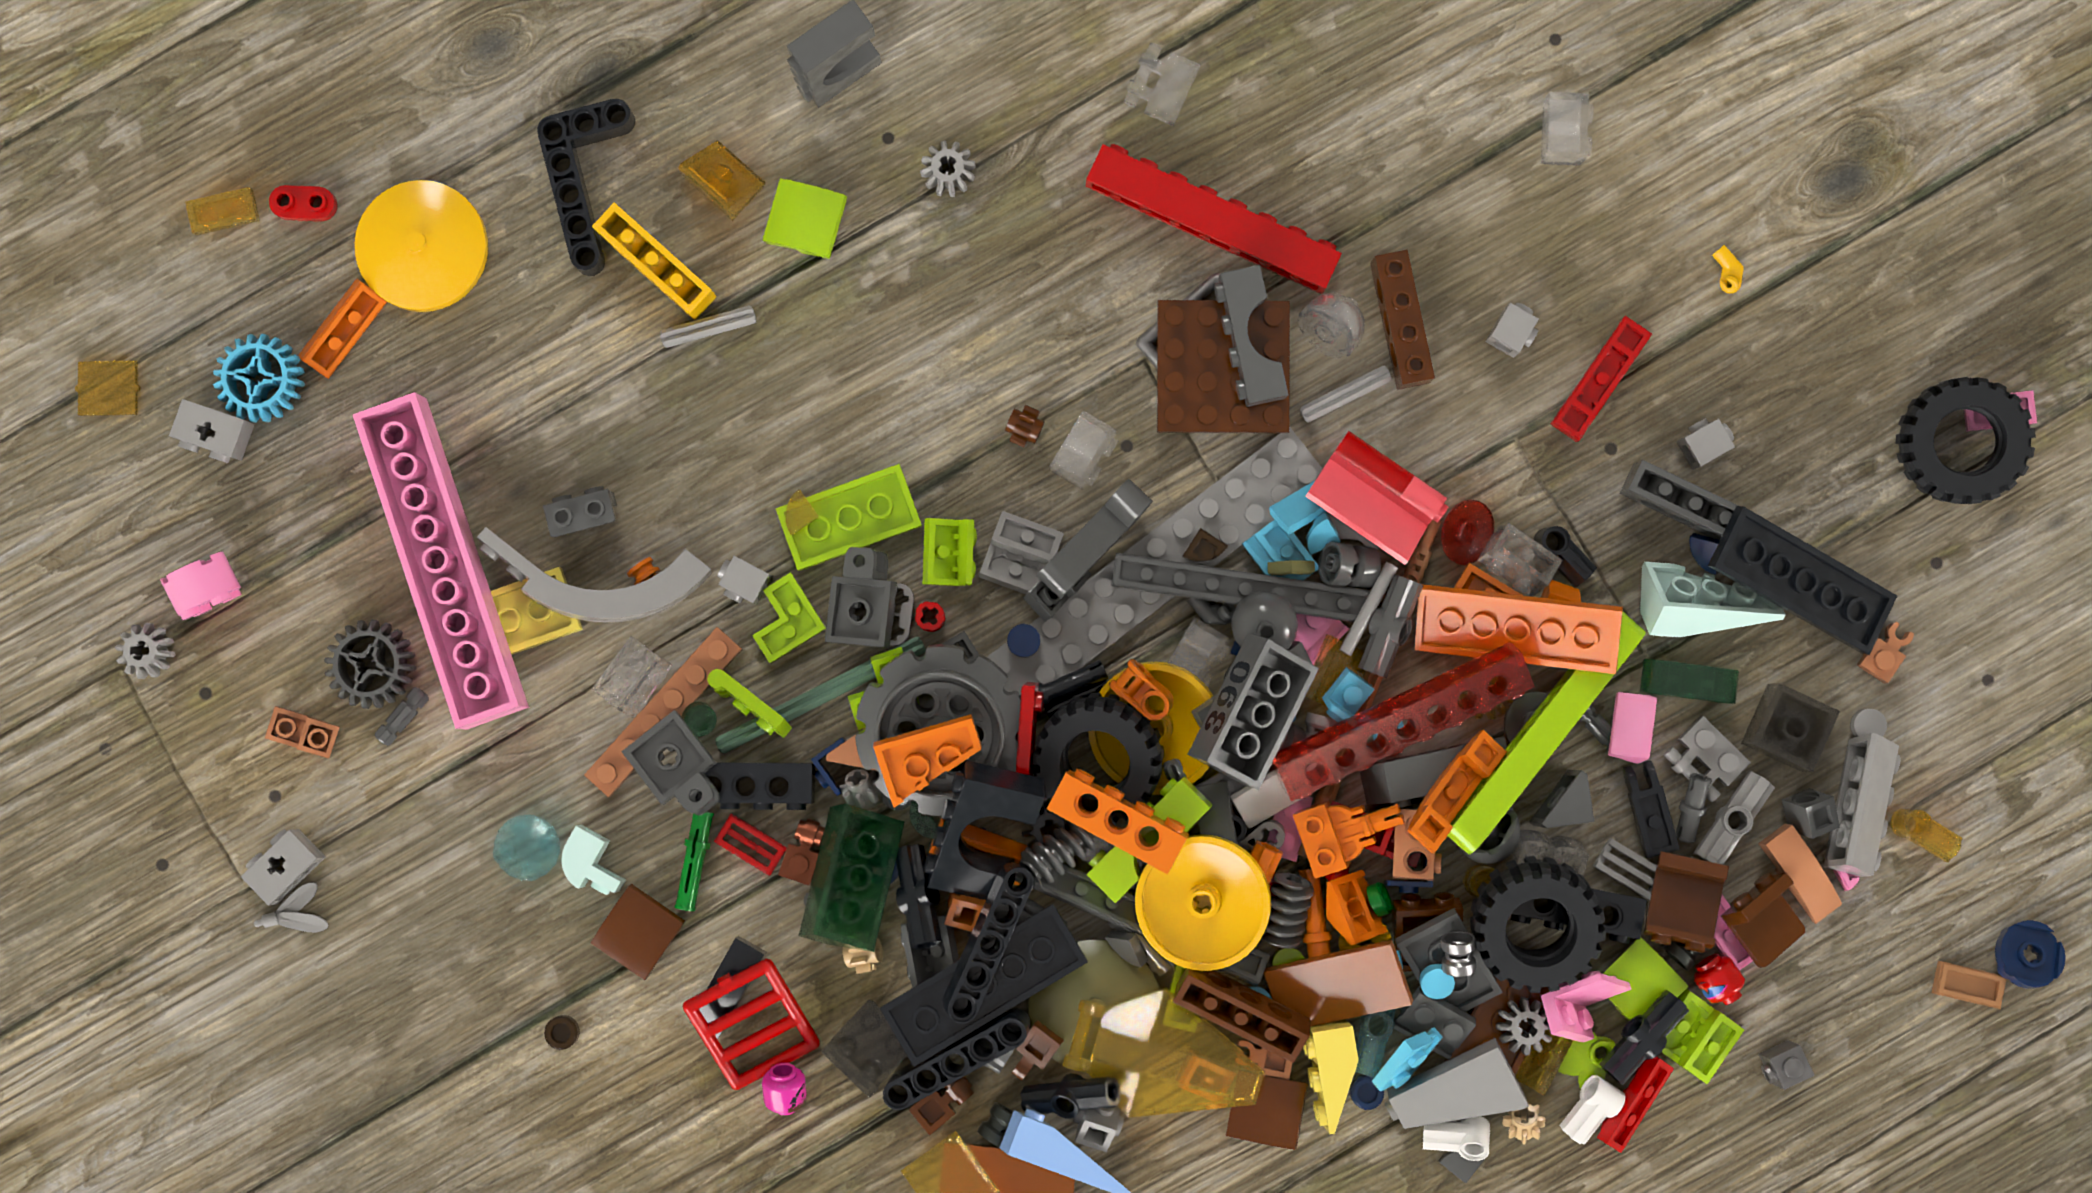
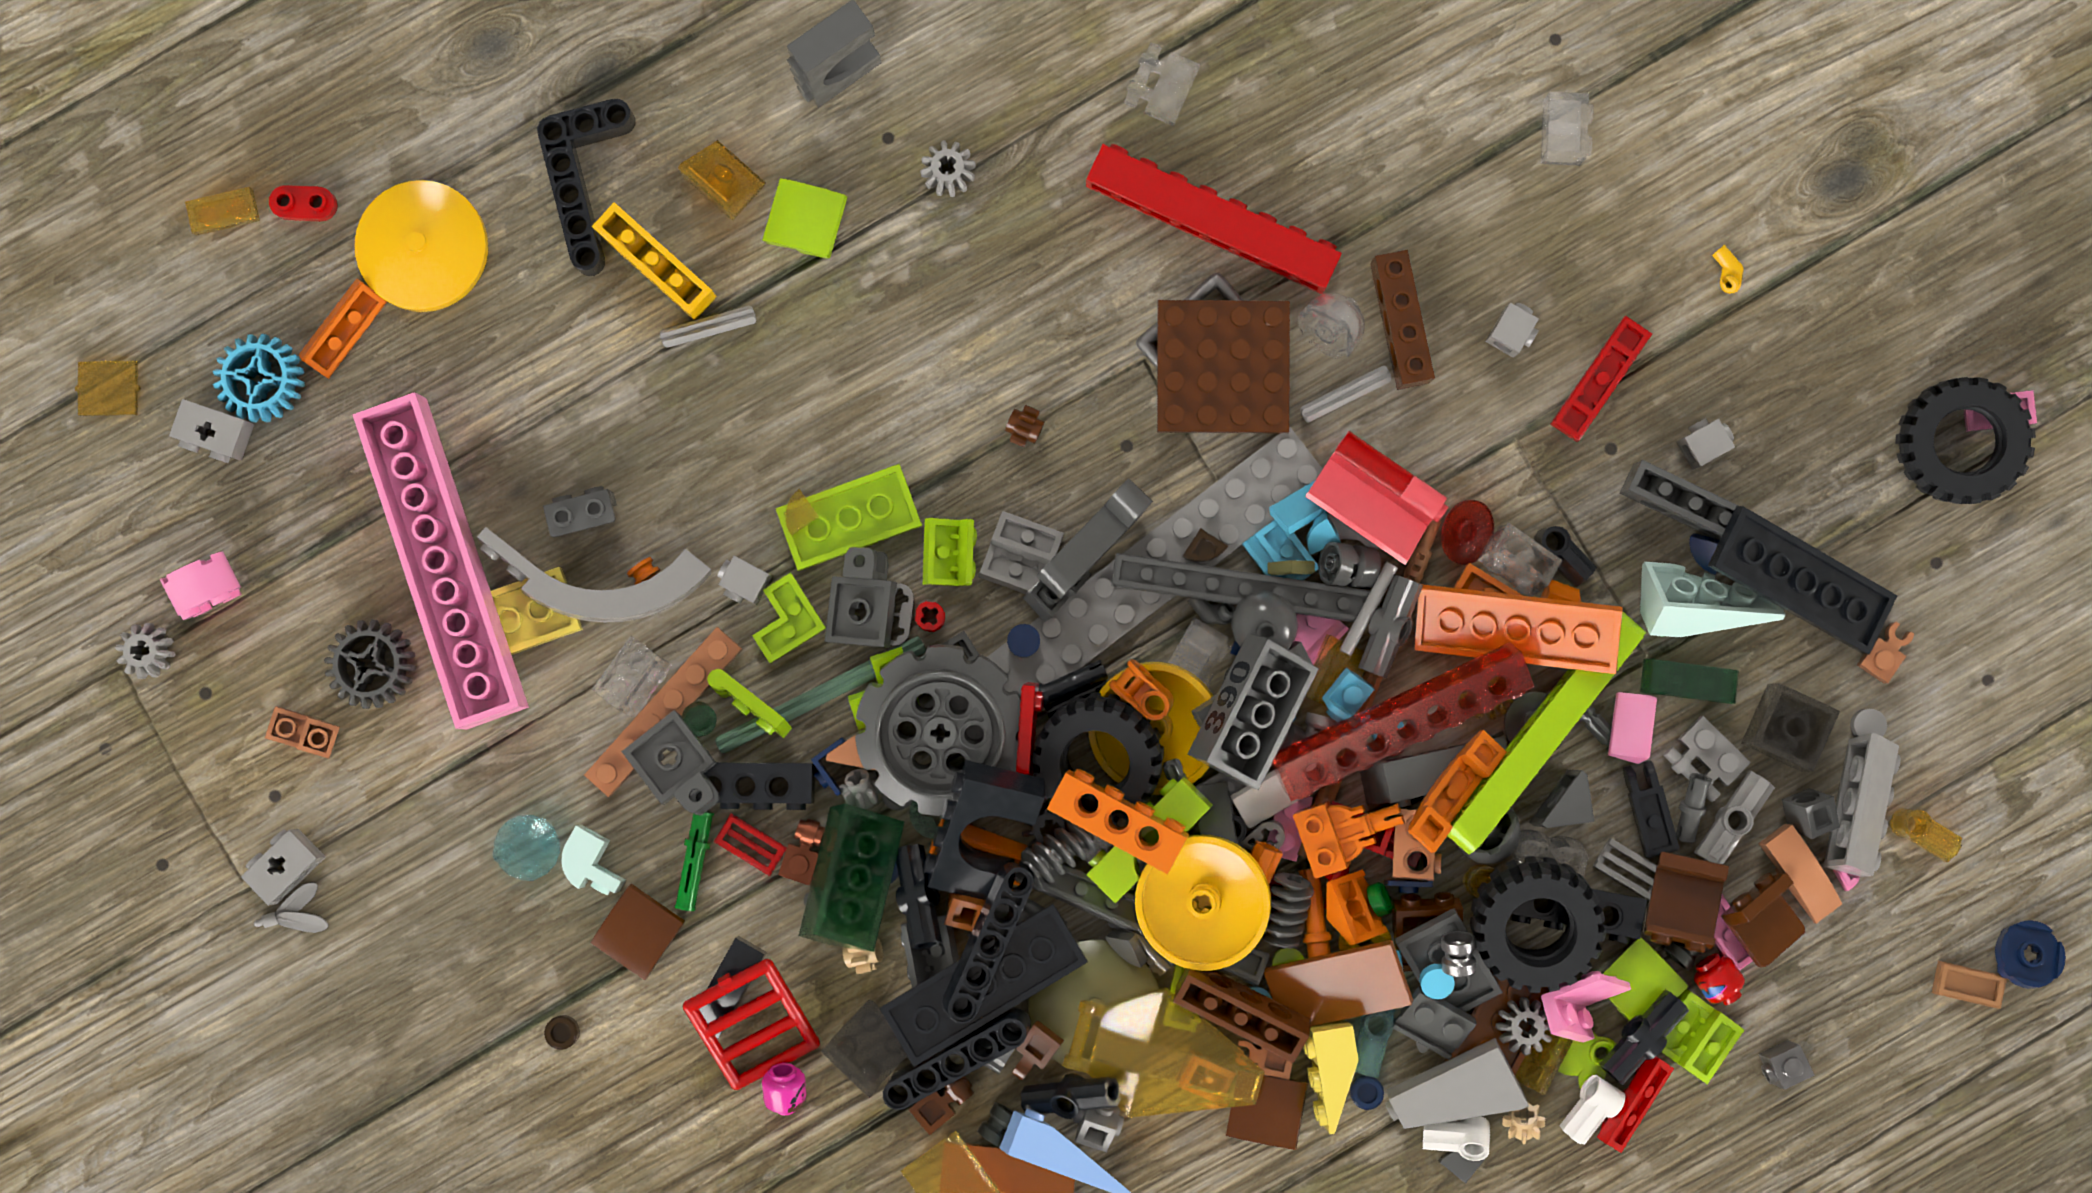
dark grey axle [375,687,429,746] -> none
orange wing [873,714,982,808] -> none
clear brick [1049,410,1119,490] -> none
dark grey arch [1214,265,1289,407] -> none
medium azure plate [1372,1027,1443,1092] -> none

